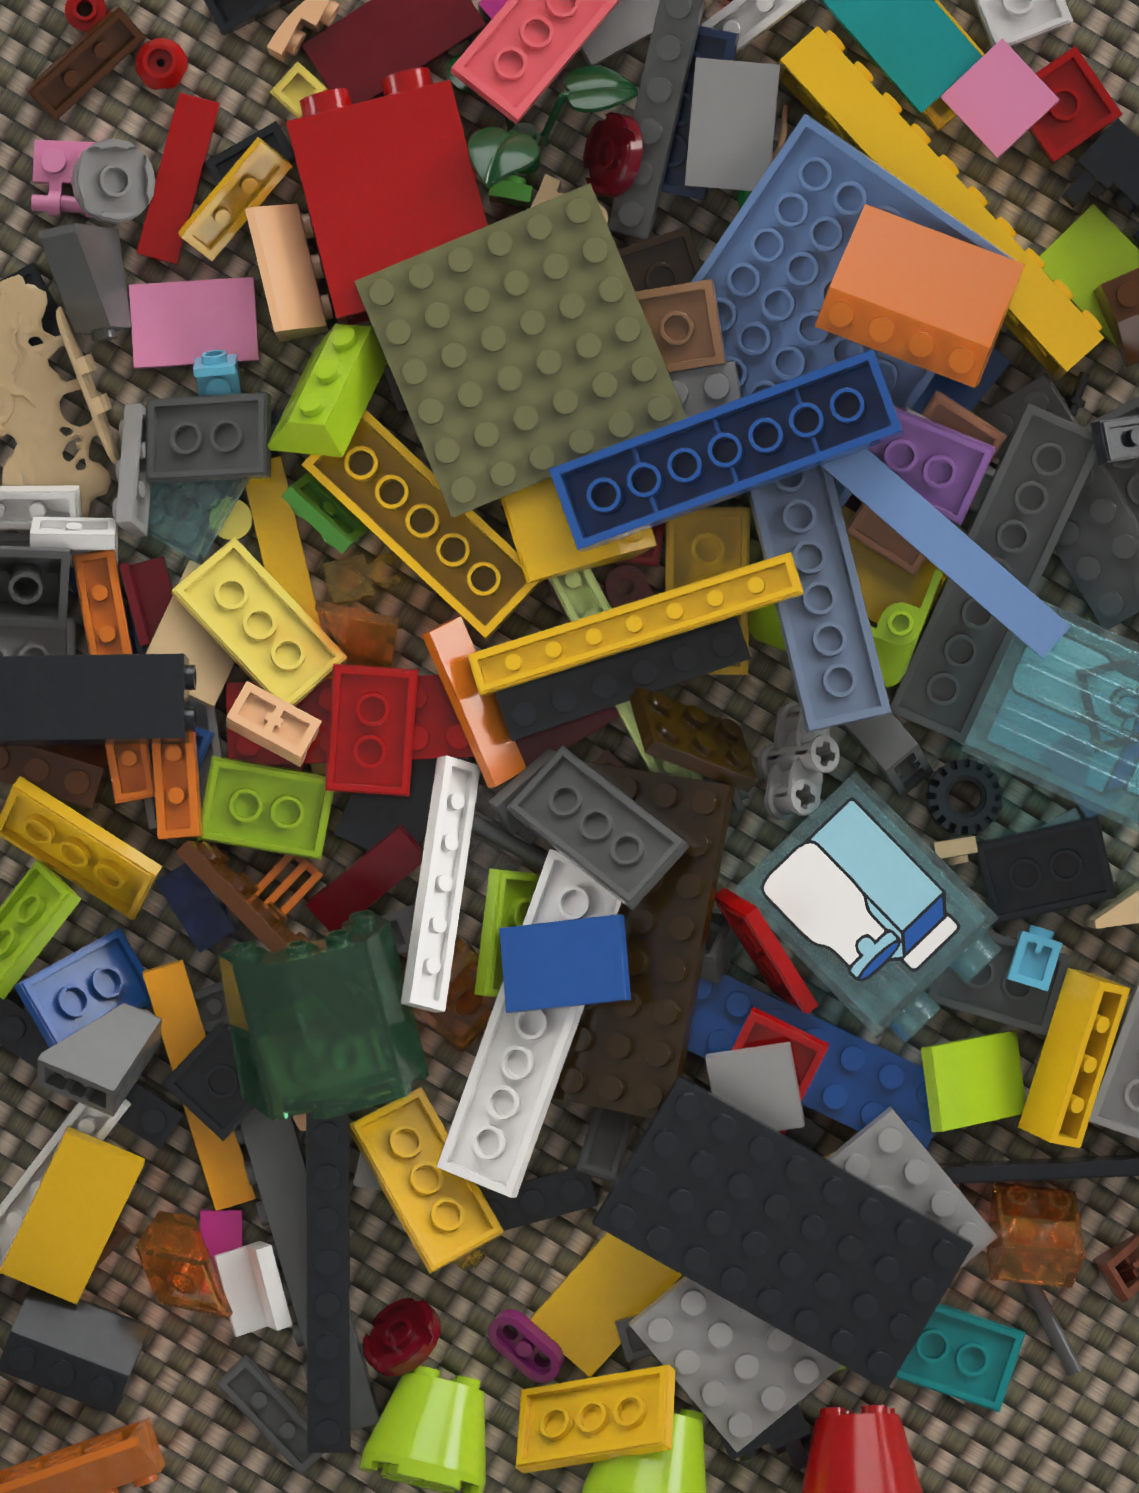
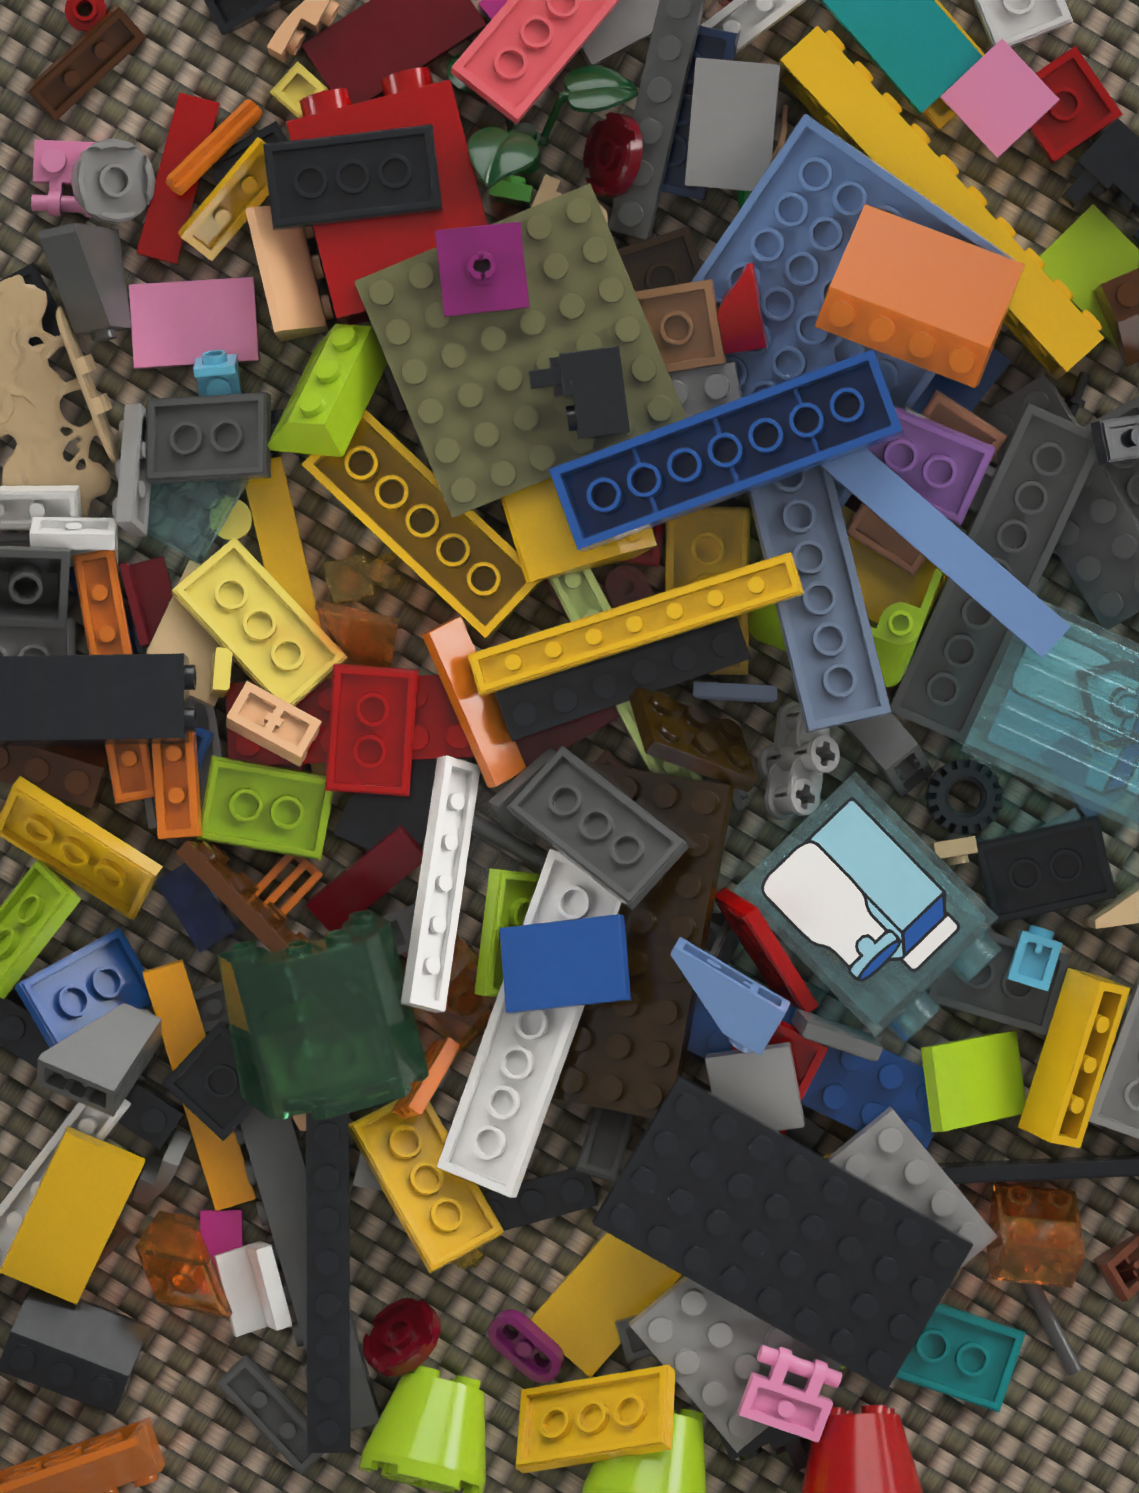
red plate [135,38,188,90] -> none
bright green plate [281,472,369,554] -> none
none -> light grey slope [133,1130,192,1204]
none -> orange axle [166,99,263,195]
none -> light yellow tile [209,647,233,698]
none -> black tile [263,124,443,231]
none -> orange tile [392,1037,460,1119]
none -> magenta tile [435,221,530,317]
none -> black hinge [528,346,630,440]
none -> medium blue slope [670,937,791,1055]
none -> sand blue tile [692,681,778,703]
none -> red slope [717,263,767,354]
none -> bright pink plate [737,1345,842,1443]
none -> dark grey tile [791,1008,883,1062]

